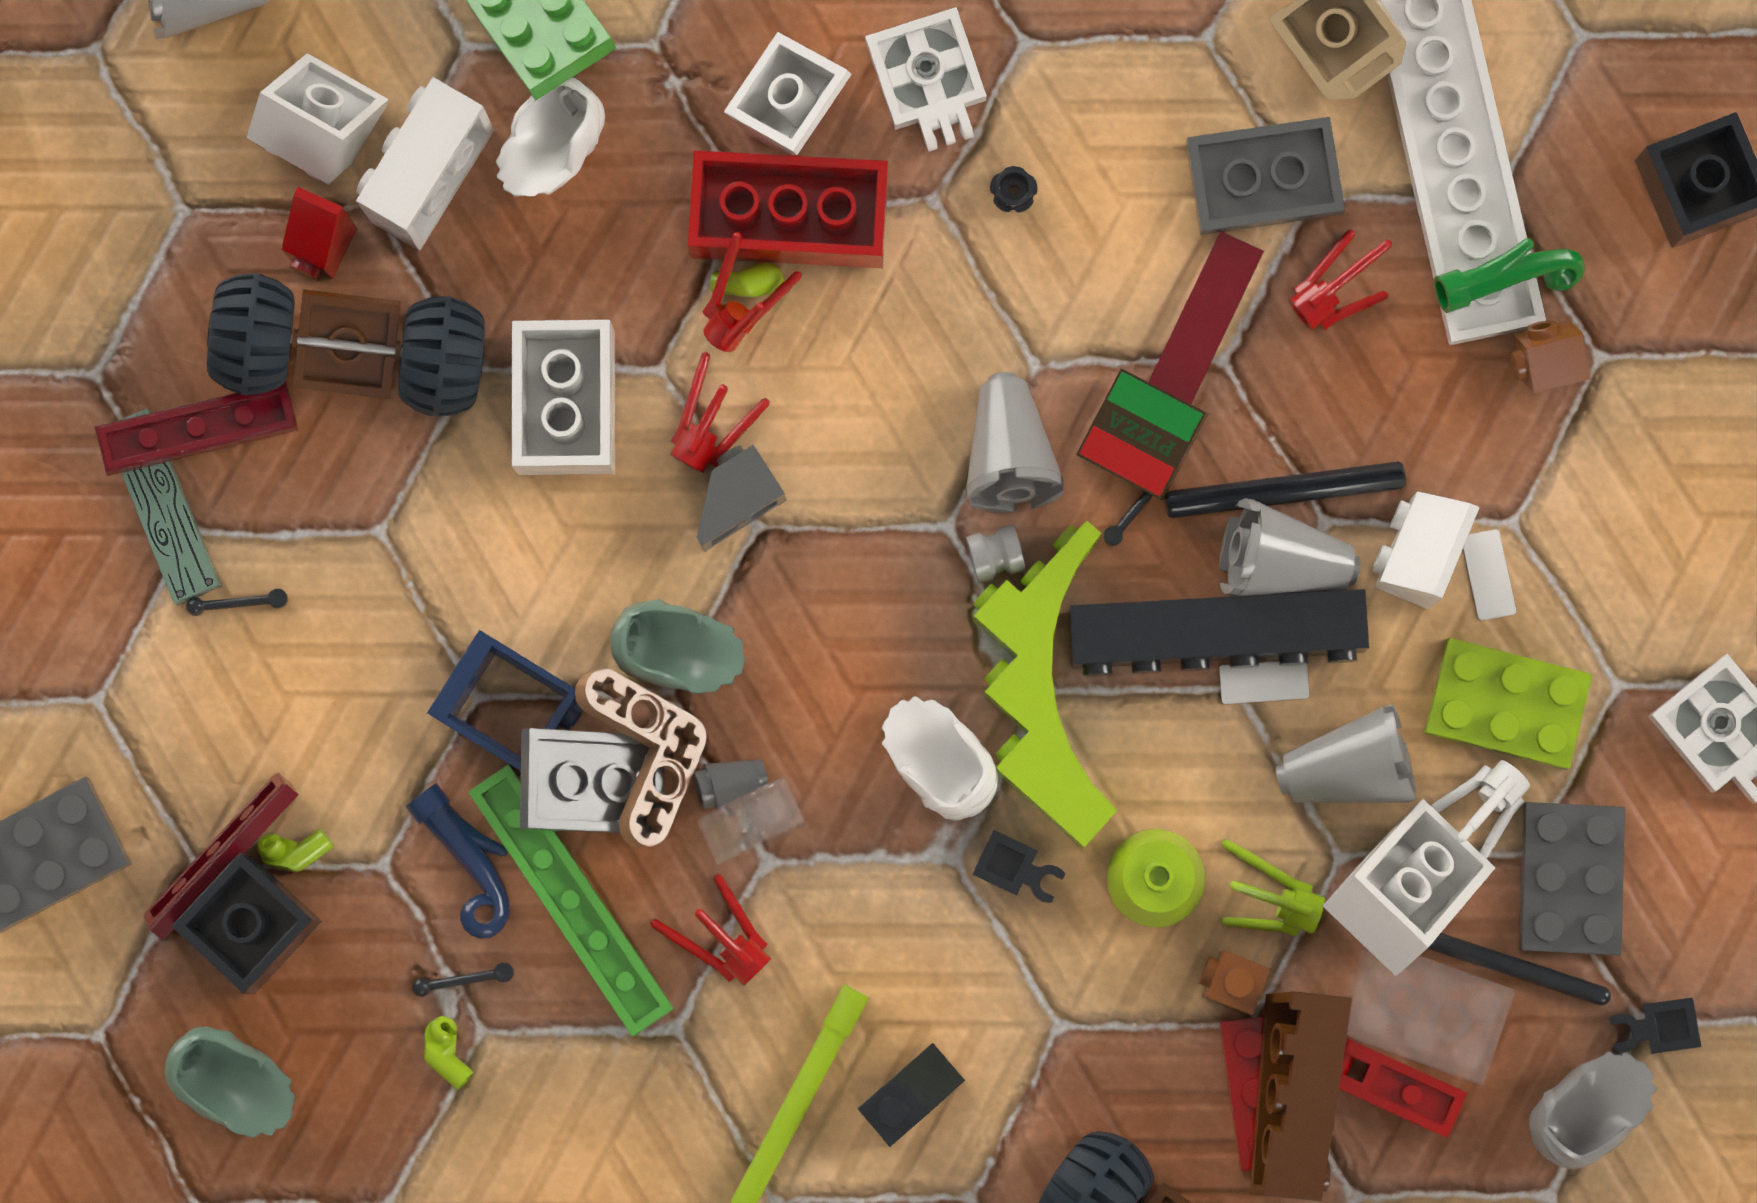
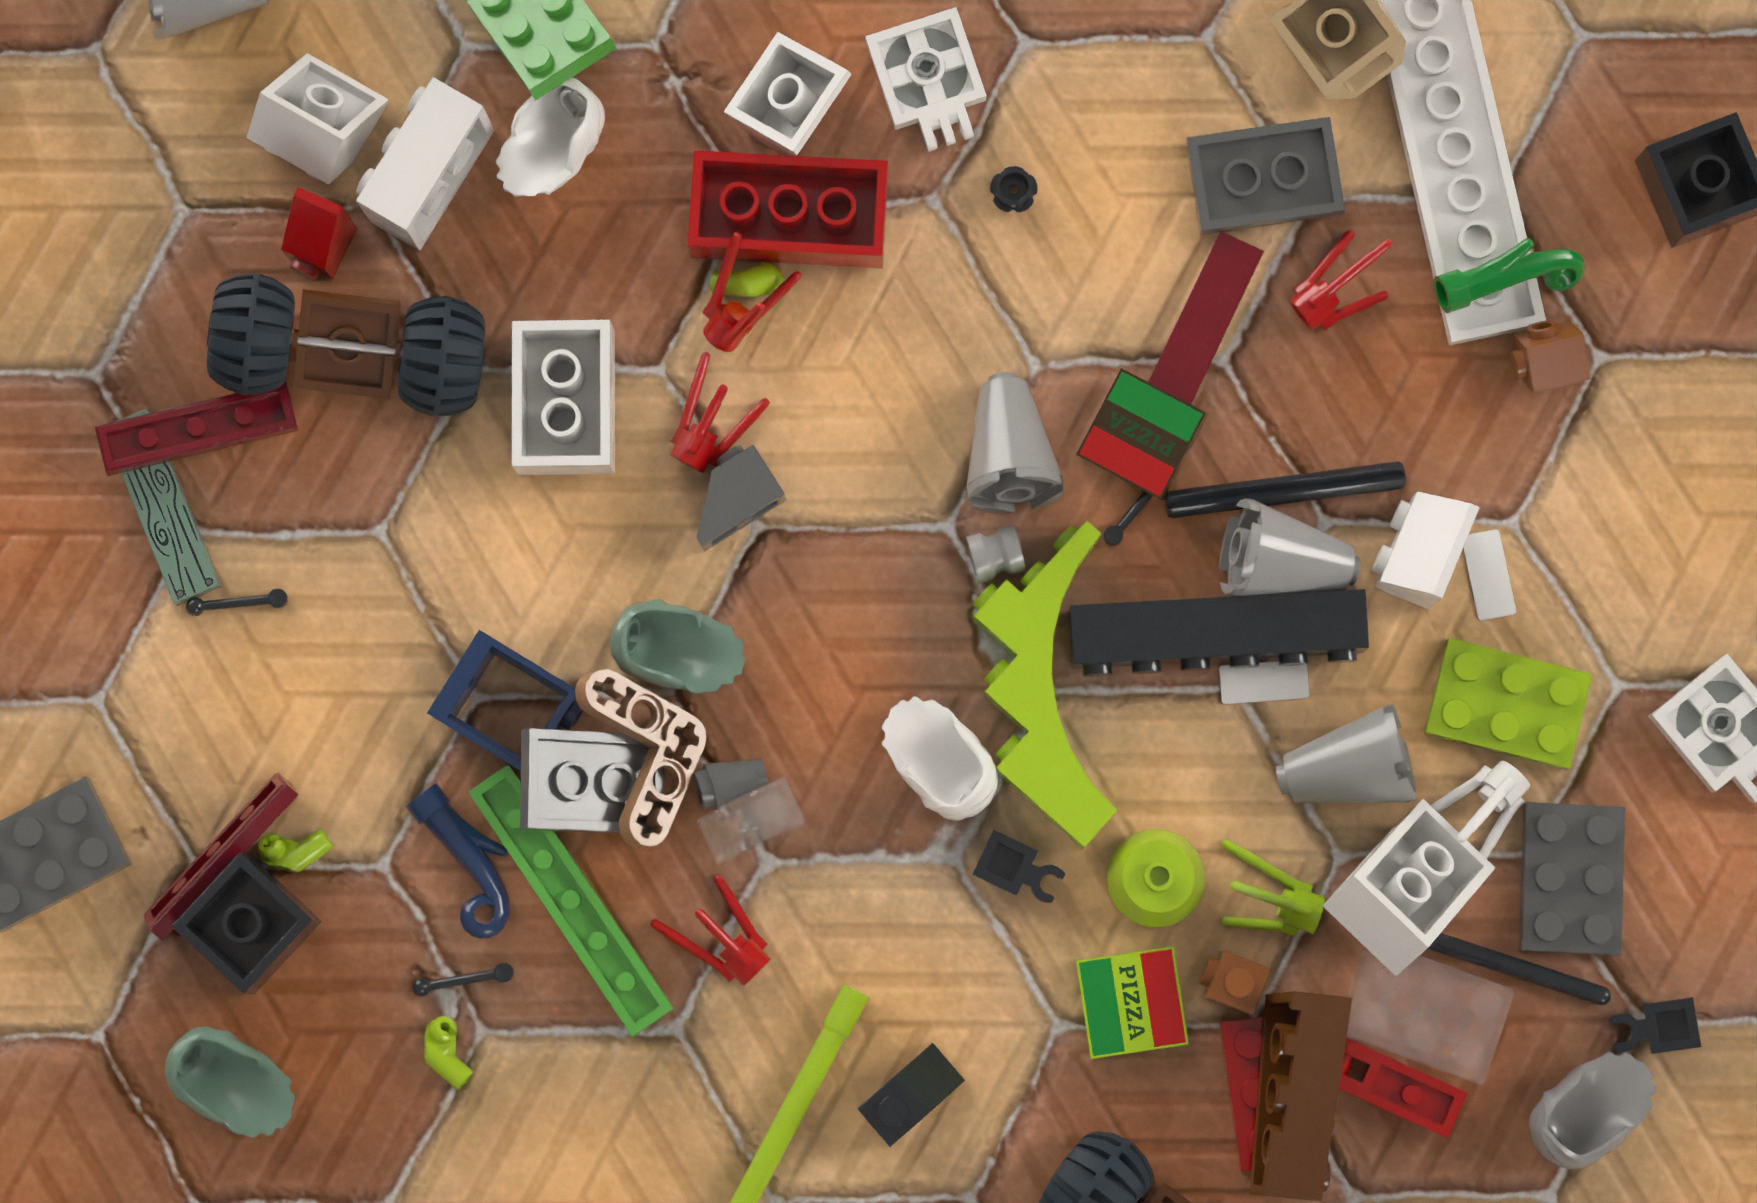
none -> tile [1075,946,1189,1059]

